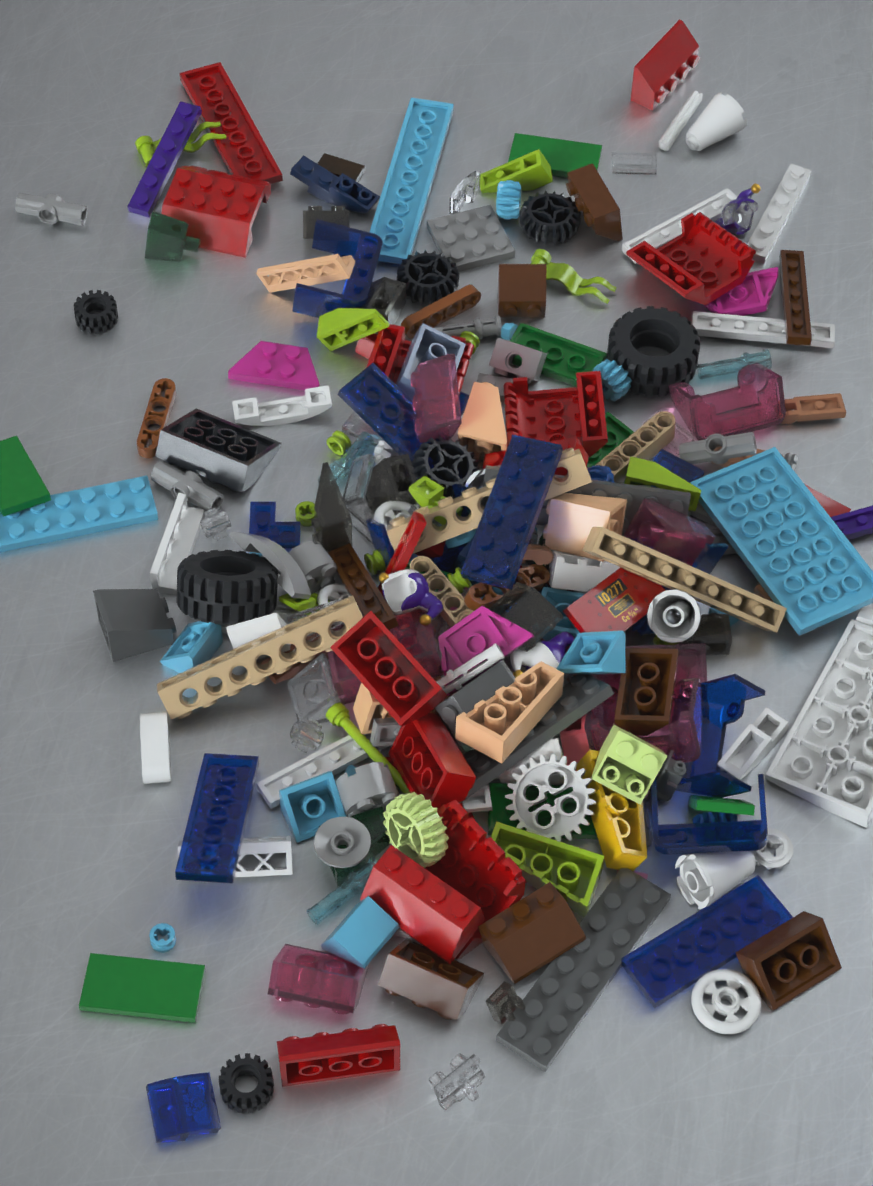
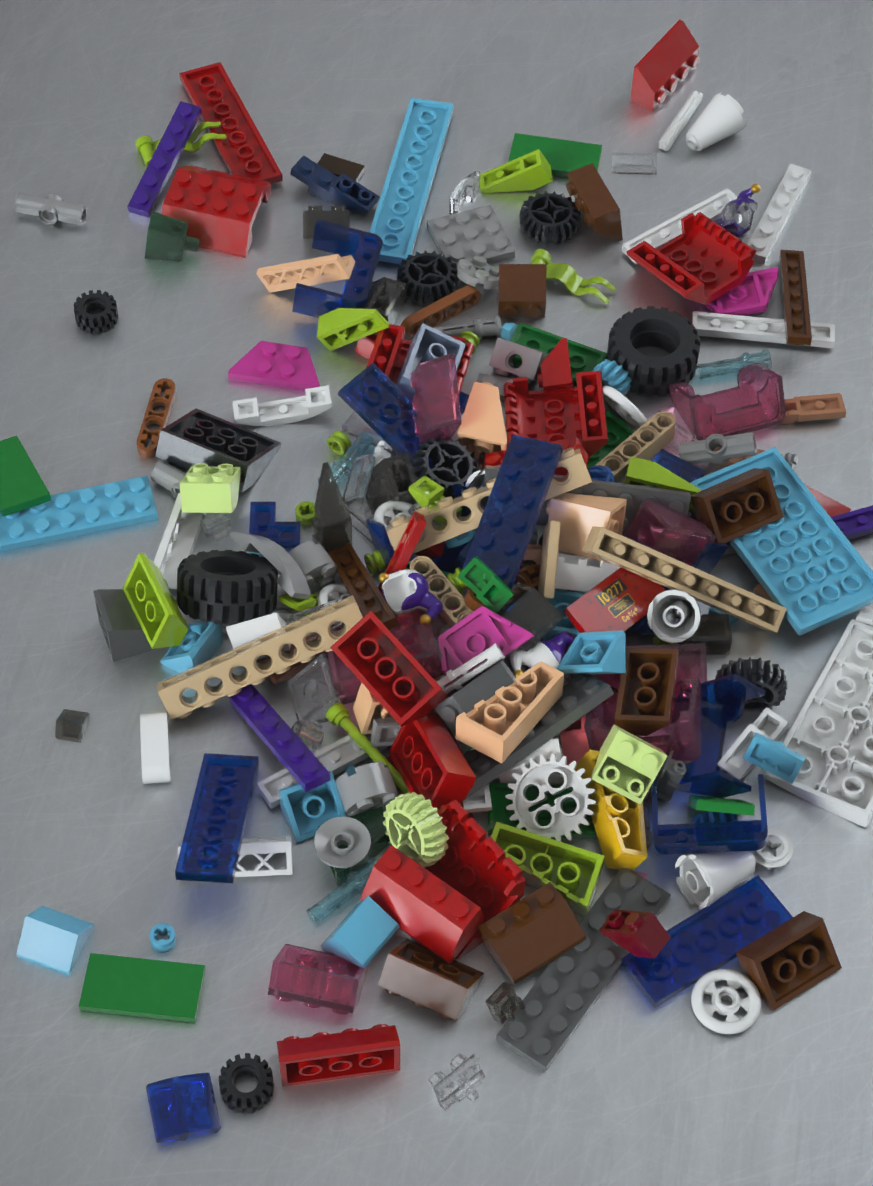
medium azure gear [496,180,521,220] -> none
none -> medium azure slope [17,906,95,975]
none -> clear smoke slope [55,709,90,742]
none -> lime slope [123,553,189,649]
none -> yellowish green slope [179,463,241,513]
none -> dark purple plate [229,684,331,792]
none -> light grey plate [456,256,499,289]
none -> green slope [457,556,514,613]
none -> red slope [537,338,574,390]
none -> tan tile [537,520,561,604]
none -> dark red slope [599,909,671,959]
none -> white plate [602,386,647,428]
none -> reddish brown slope [690,468,784,546]
none -> black gear [714,657,787,712]
none -> medium azure tile [743,732,806,783]

